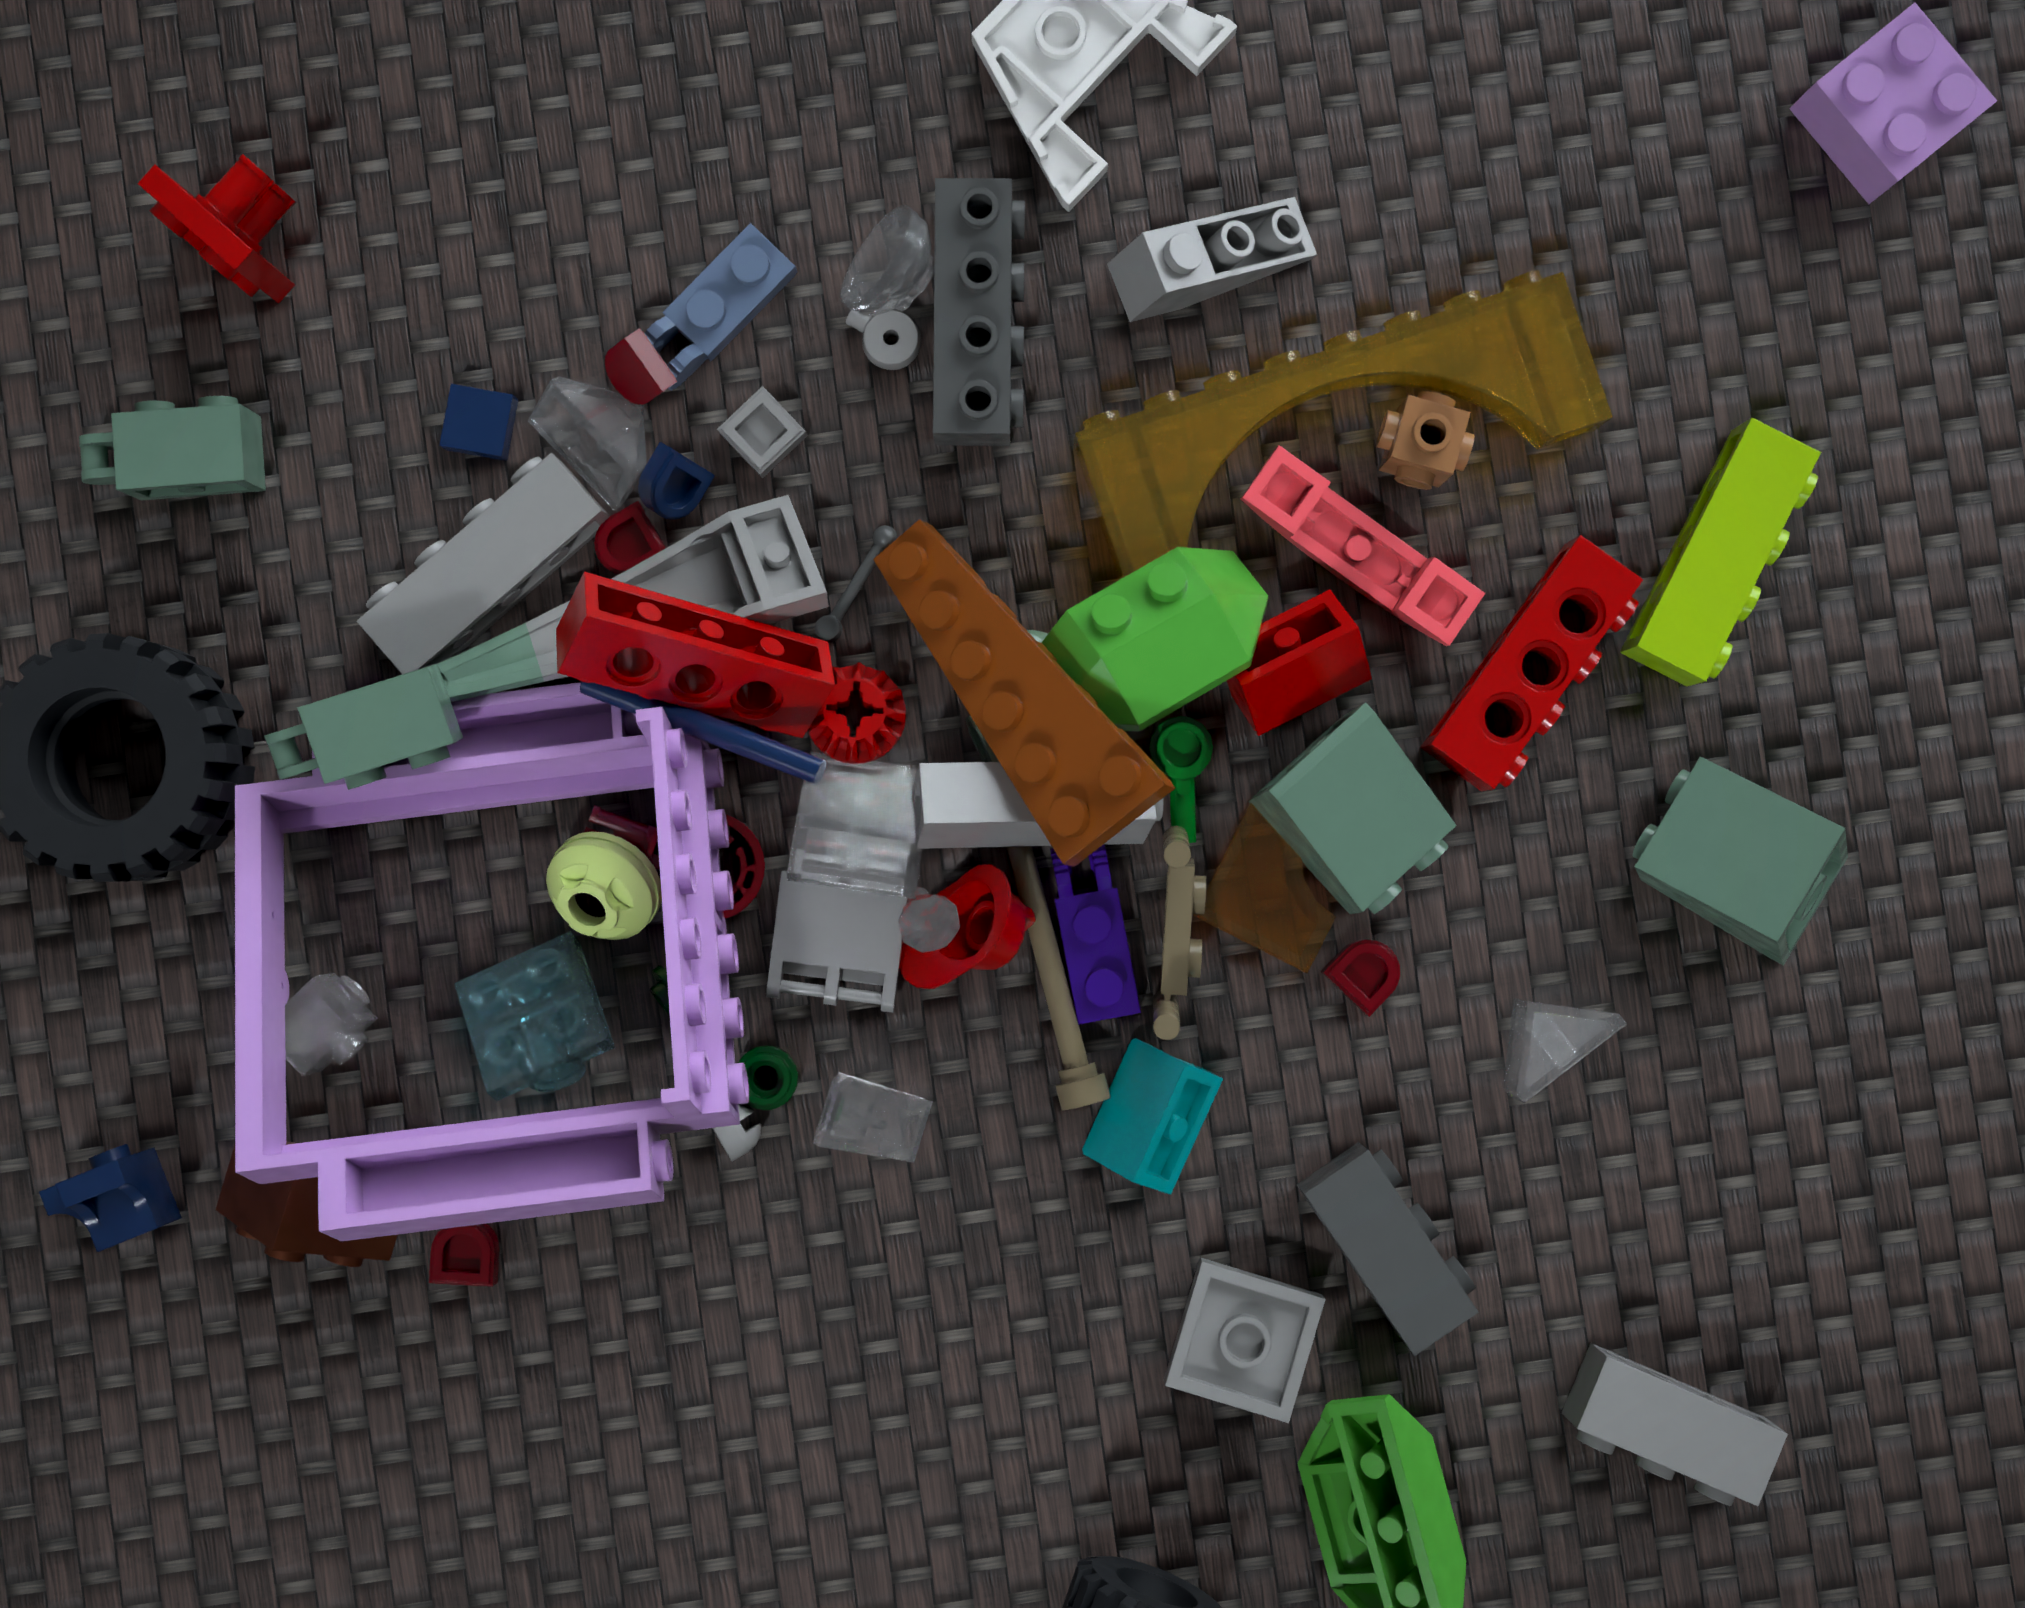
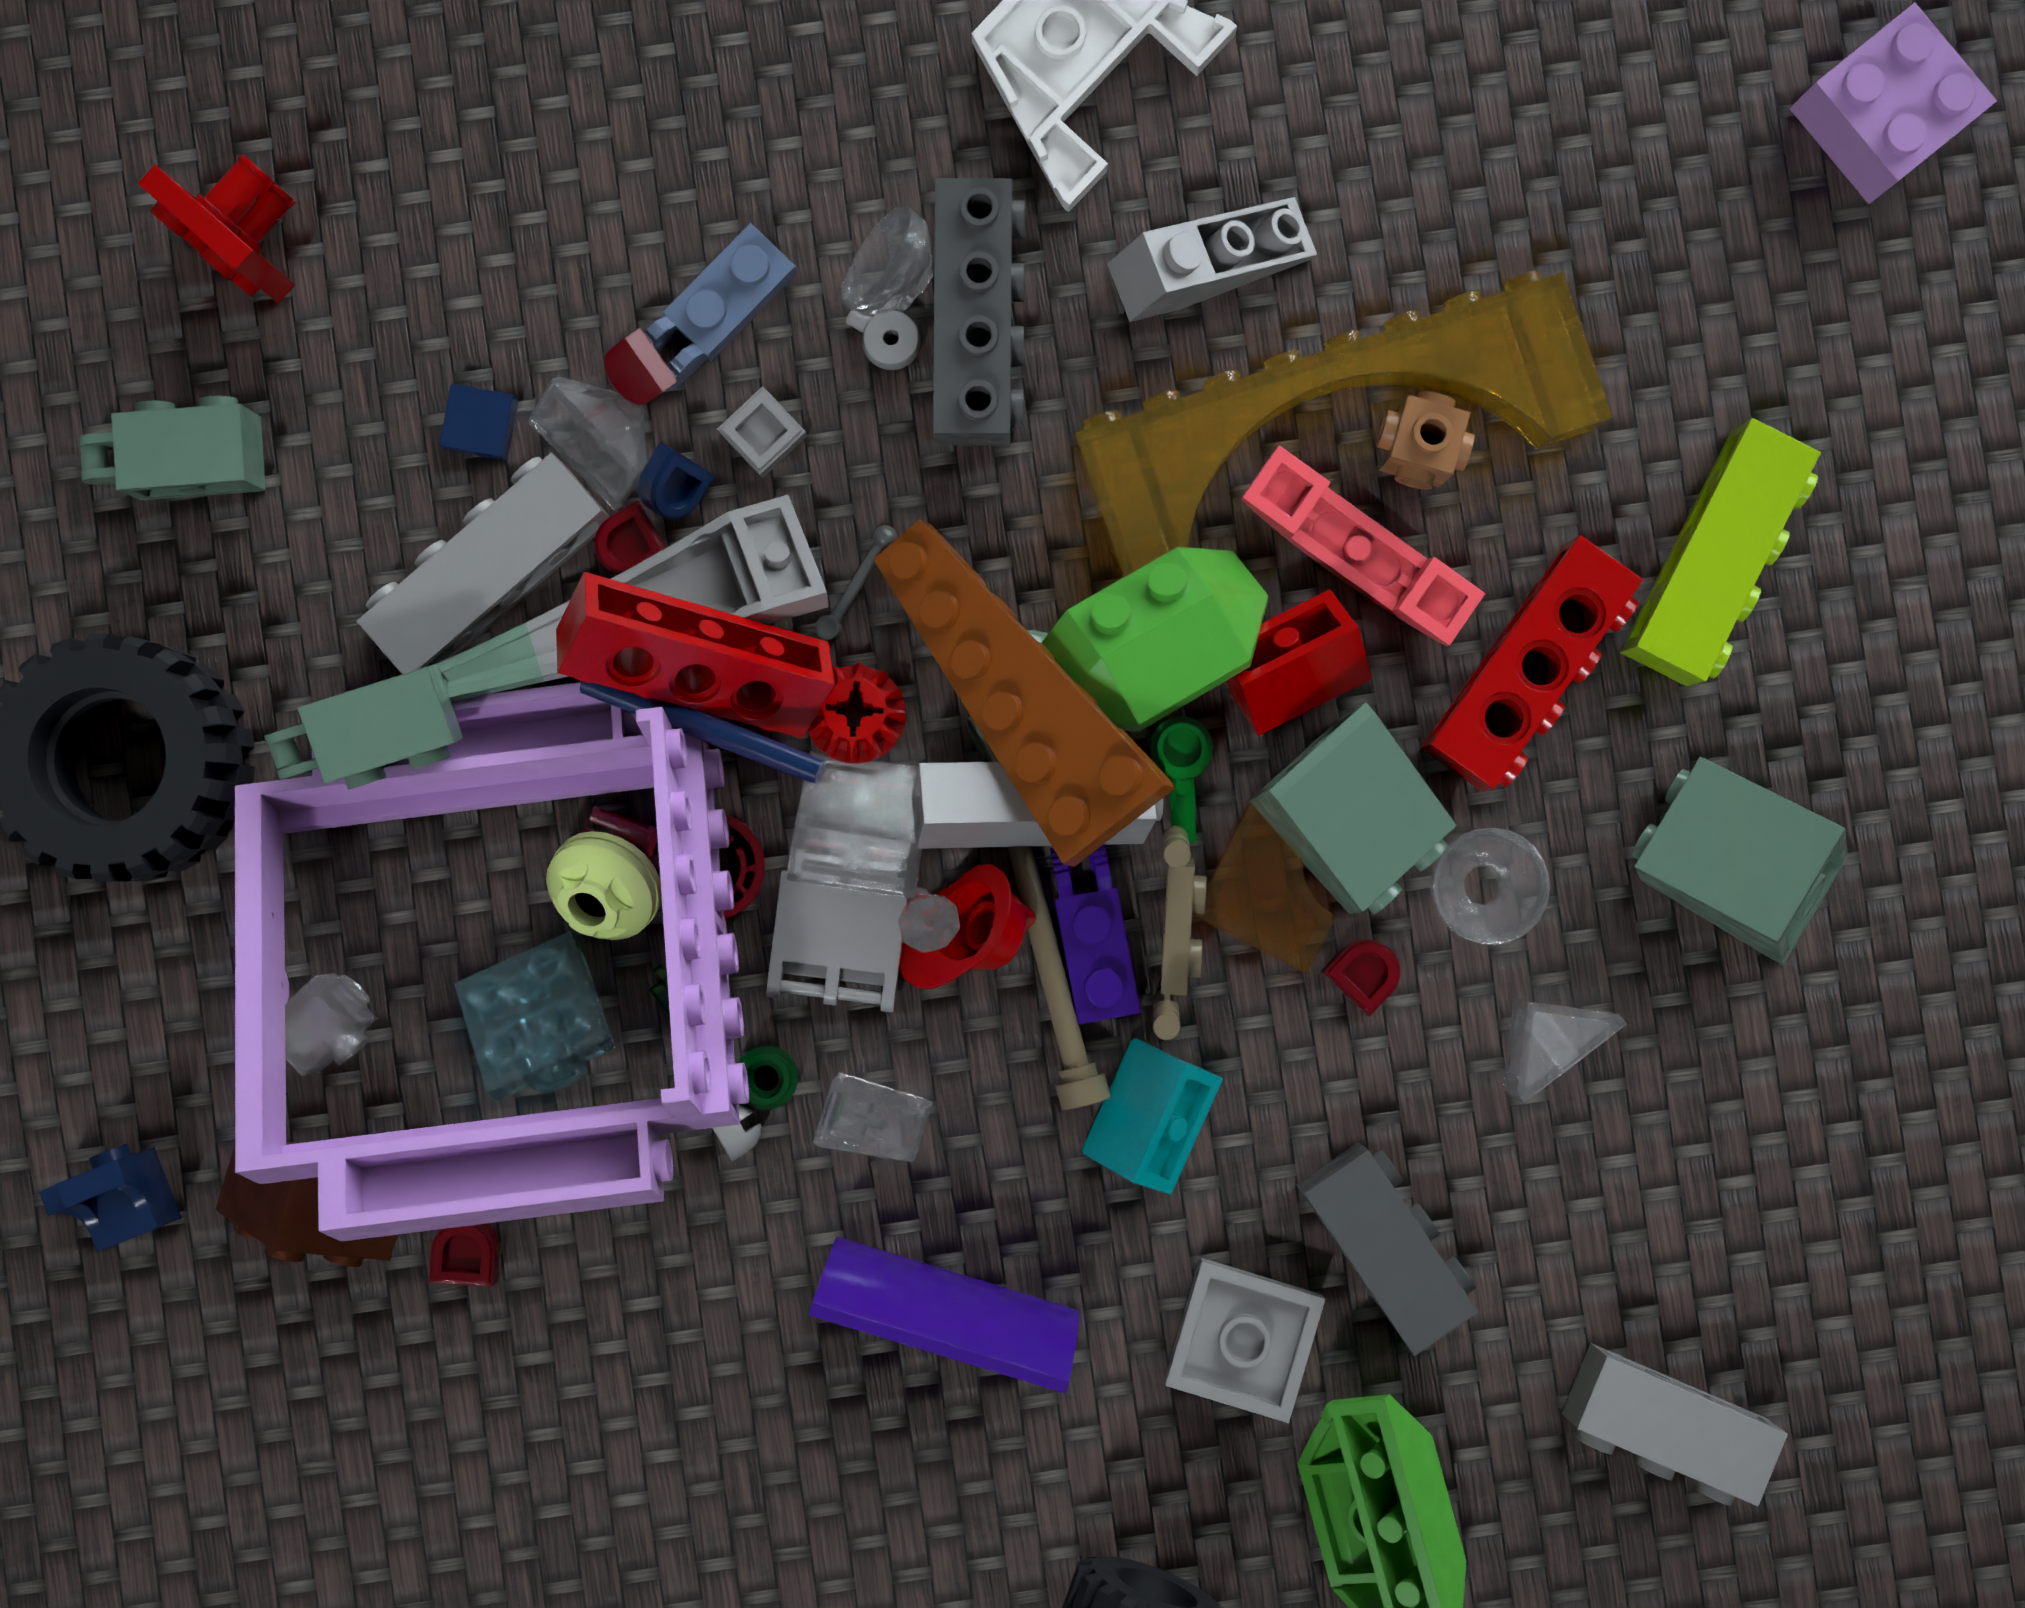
none -> dark purple slope [809,1236,1079,1393]
none -> clear piece [1430,827,1550,945]

